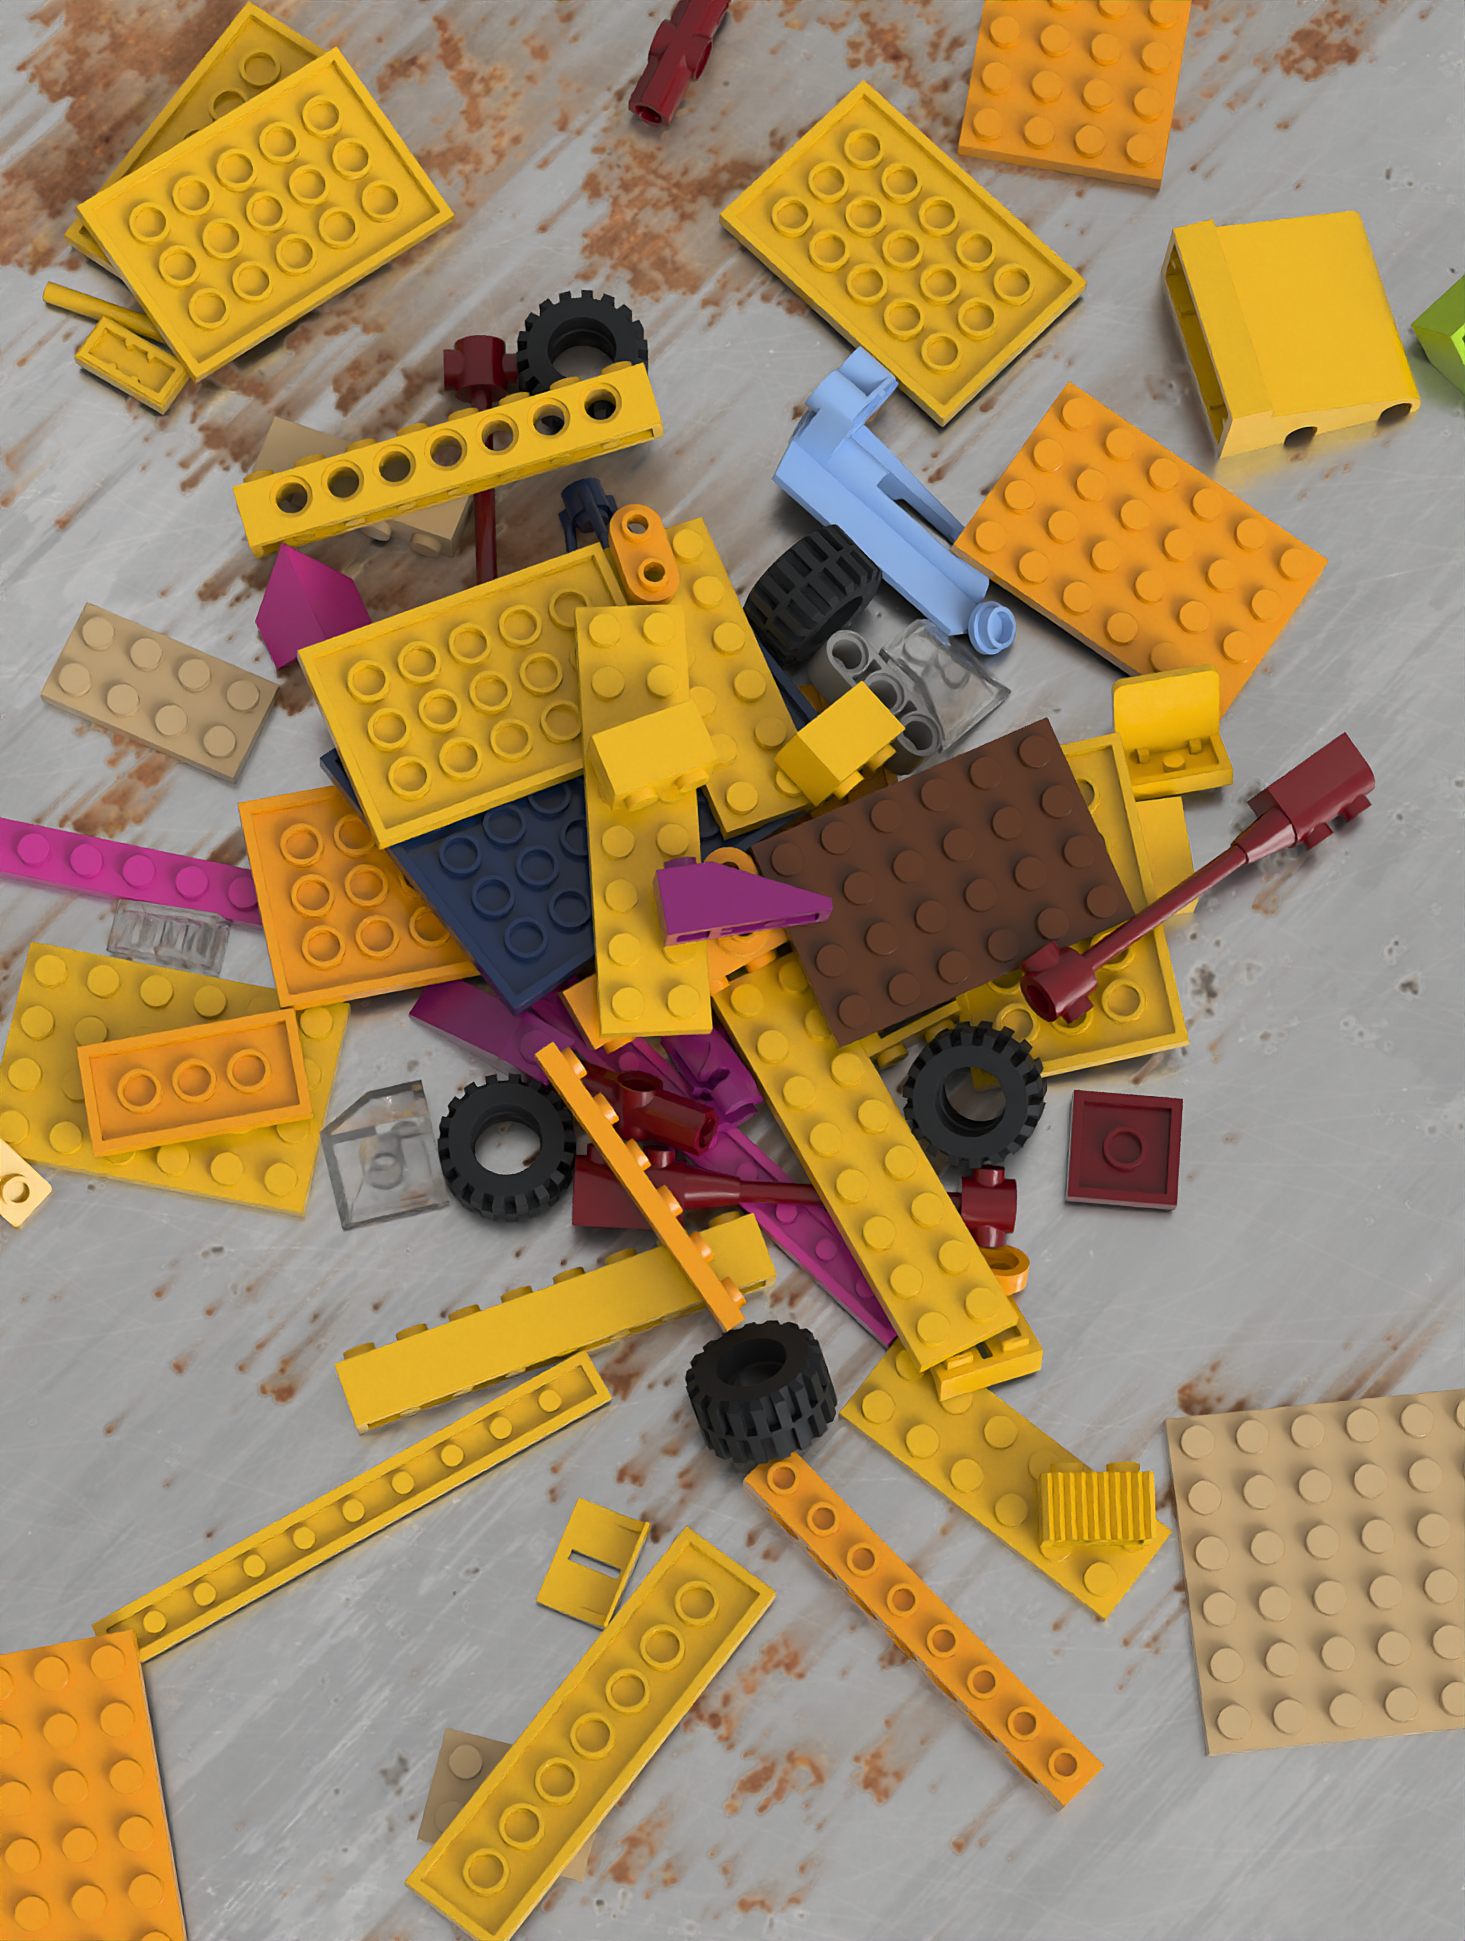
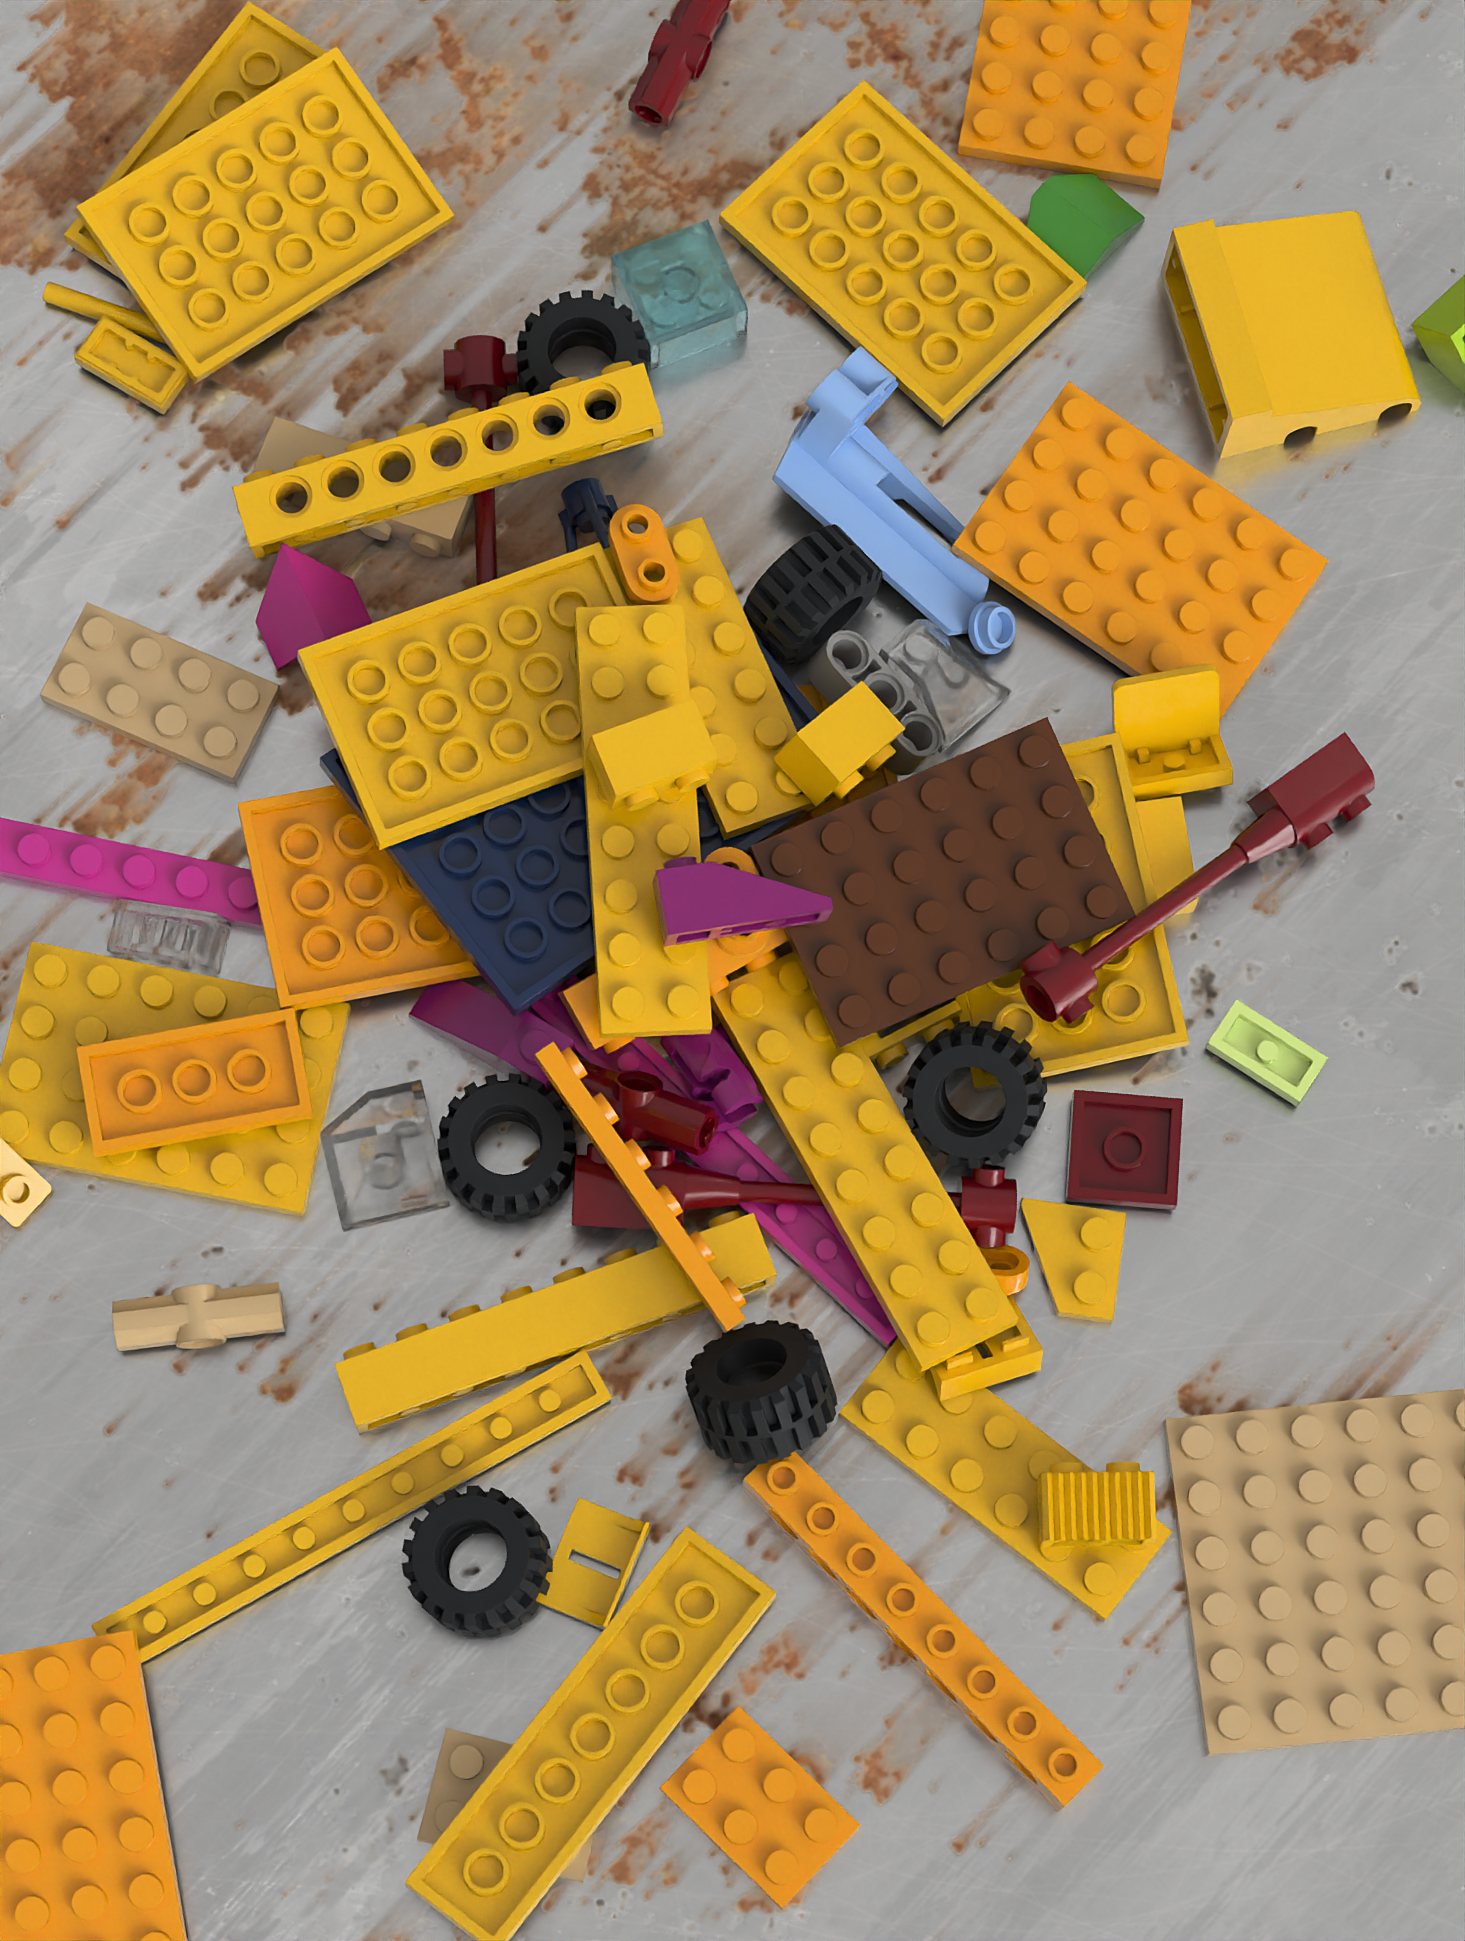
none -> tan piece [112,1282,284,1351]
none -> black tyre [402,1485,553,1637]
none -> clear light blue brick [611,220,748,371]
none -> light orange plate [659,1706,861,1910]
none -> yellow wing [1019,1198,1127,1324]
none -> bright green slope [1027,173,1145,280]
none -> yellowish green plate [1205,999,1328,1107]

